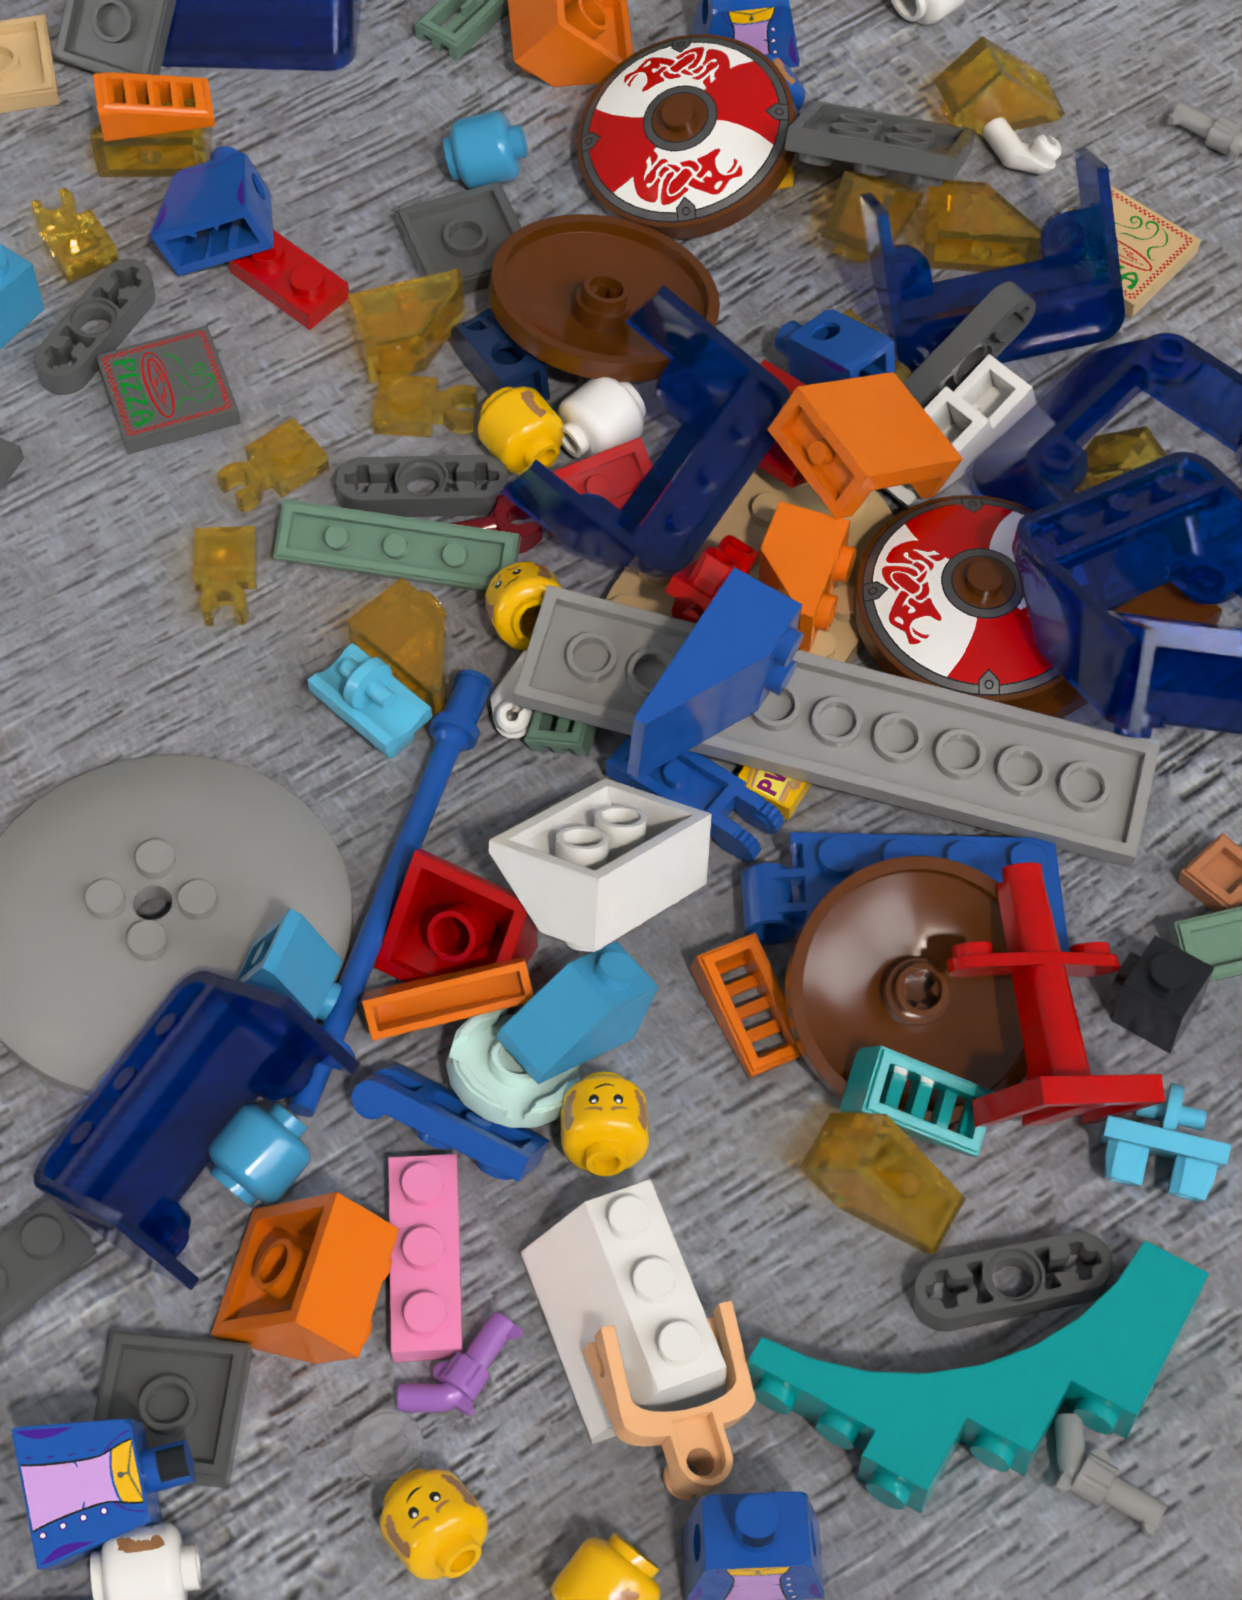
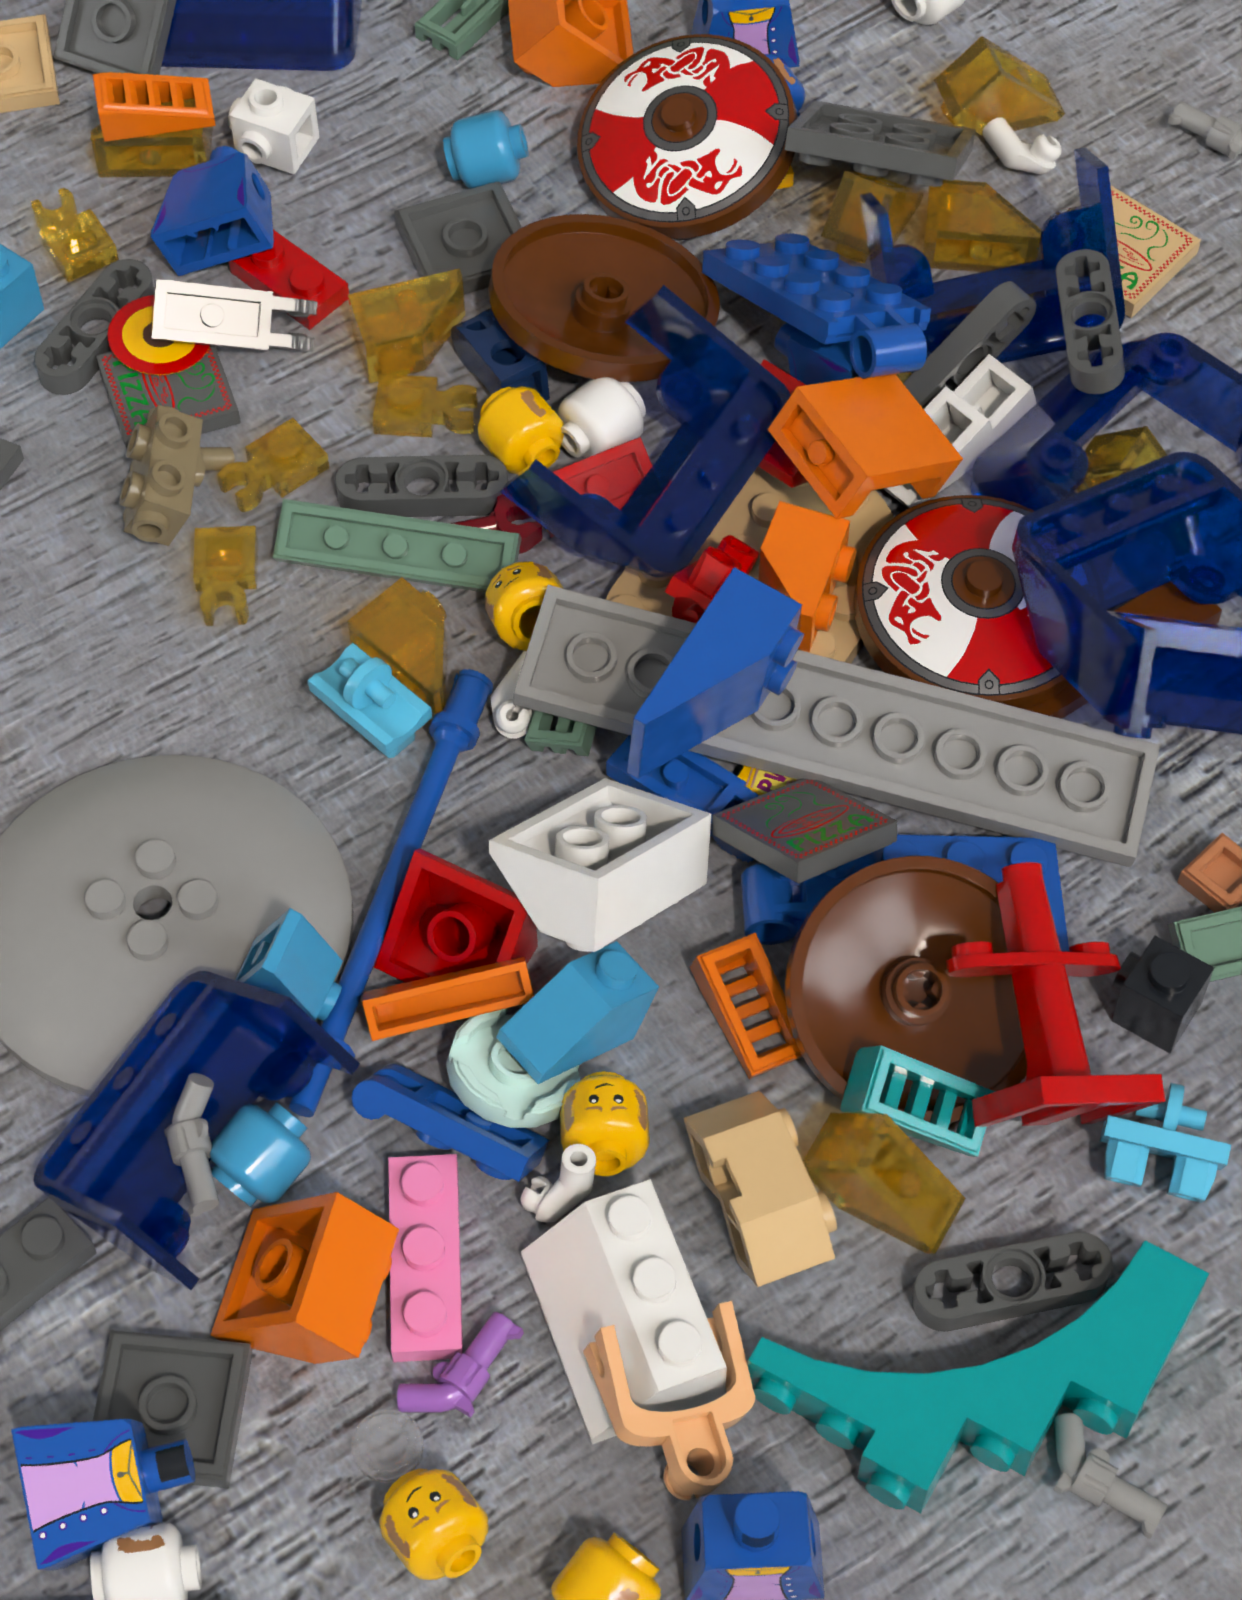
none -> sticker [108,295,210,375]
none -> dark tan brick [119,405,235,546]
none -> hinge [151,279,317,352]
none -> light grey piece [164,1073,219,1217]
none -> white brick [228,78,319,174]
none -> white arm [520,1144,596,1223]
none -> tan brick [684,1091,837,1287]
none -> blue hinge [702,233,931,378]
none -> dark grey tile [712,778,897,884]
none -> dark grey beam [1056,249,1125,394]

